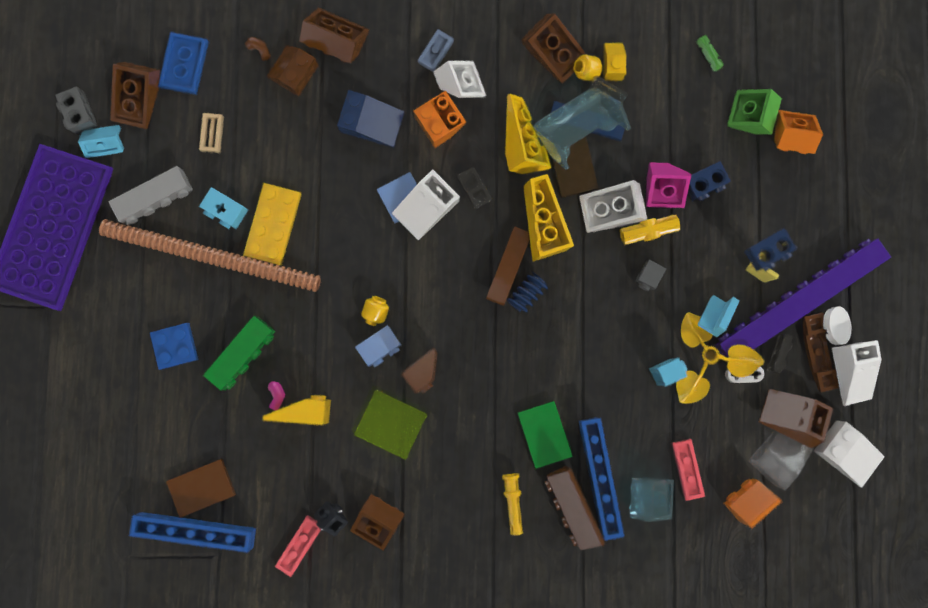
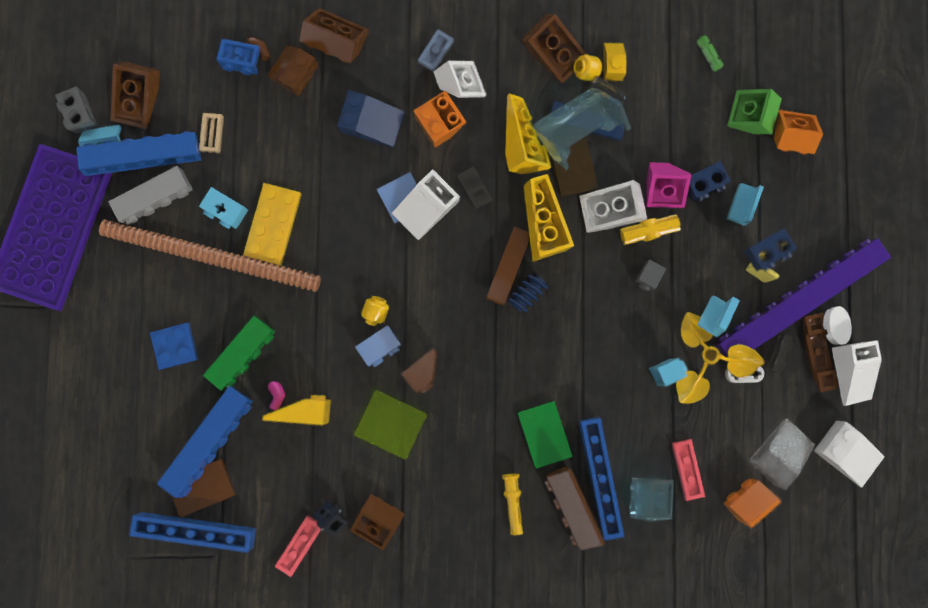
blue tile [158,32,209,95] -> none
reddish brown slope [759,389,833,449] -> none
none -> blue brick [76,131,201,176]
none -> blue brick [157,386,253,498]
none -> blue bracket [217,39,260,75]
none -> medium azure panel [727,183,764,226]

